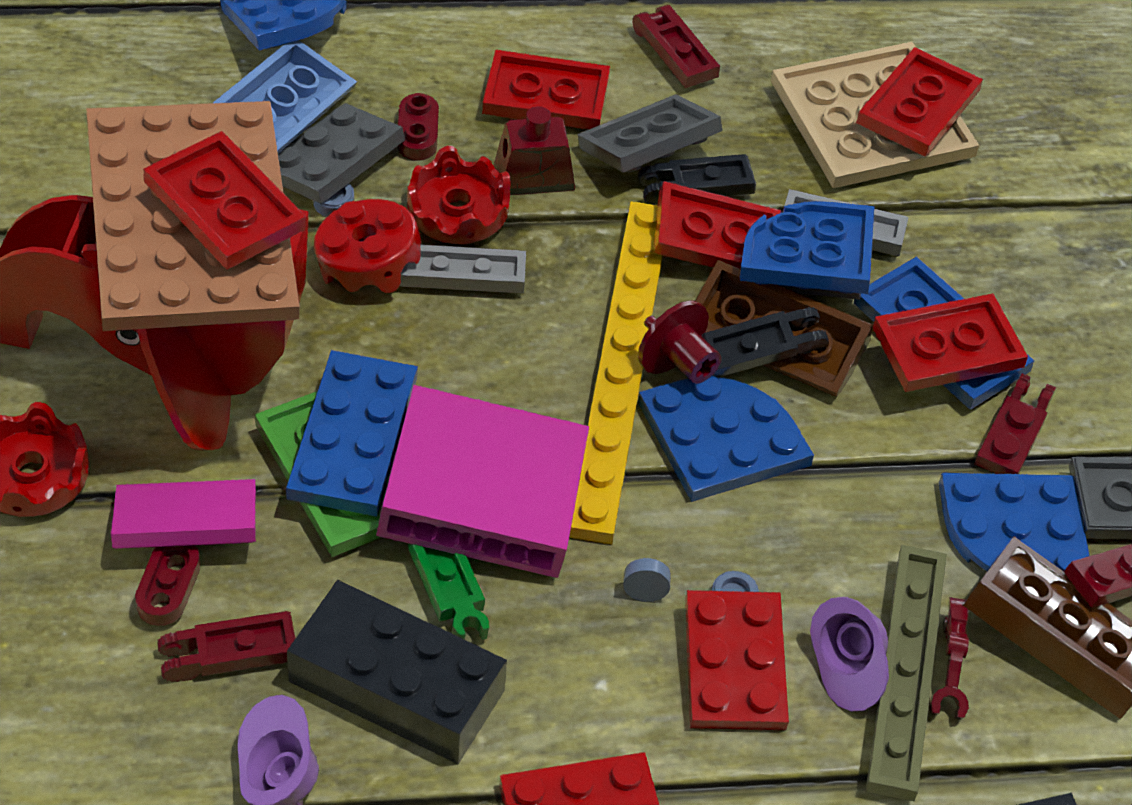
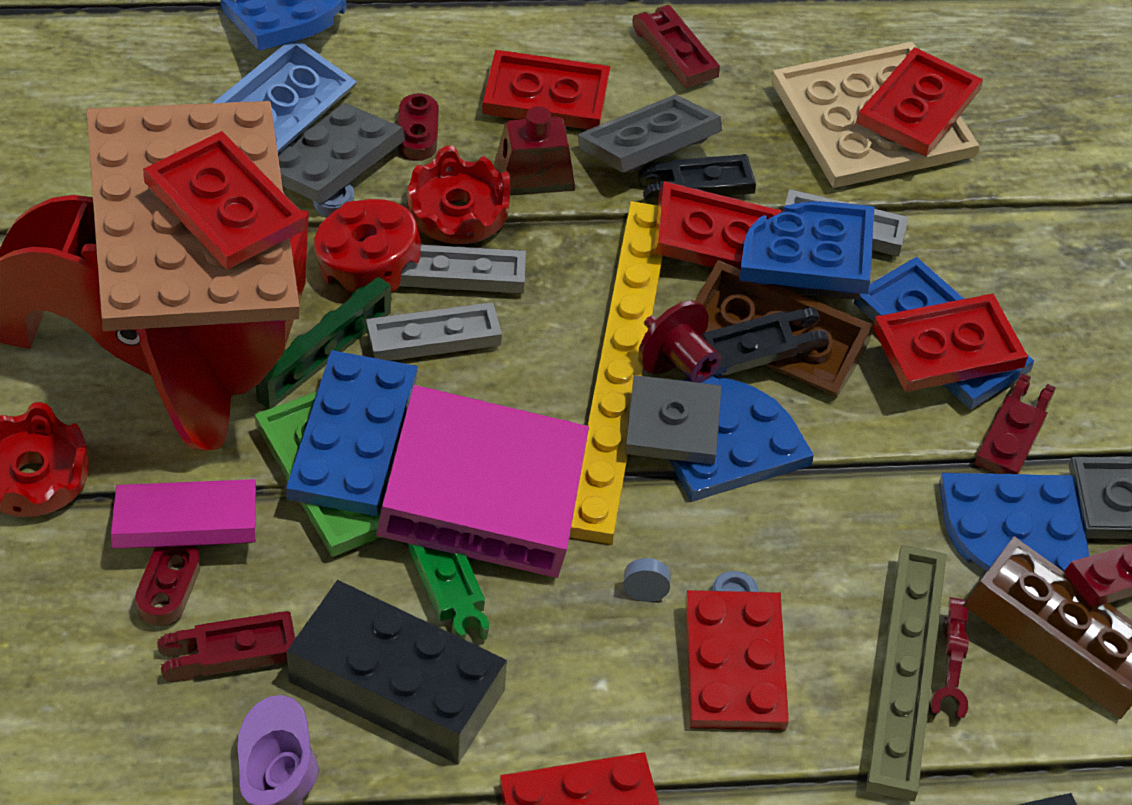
medium lavender piece [810,597,889,711] -> none
none -> dark green plate [256,277,391,409]
none -> light grey plate [366,302,502,361]
none -> dark grey plate [625,375,722,465]

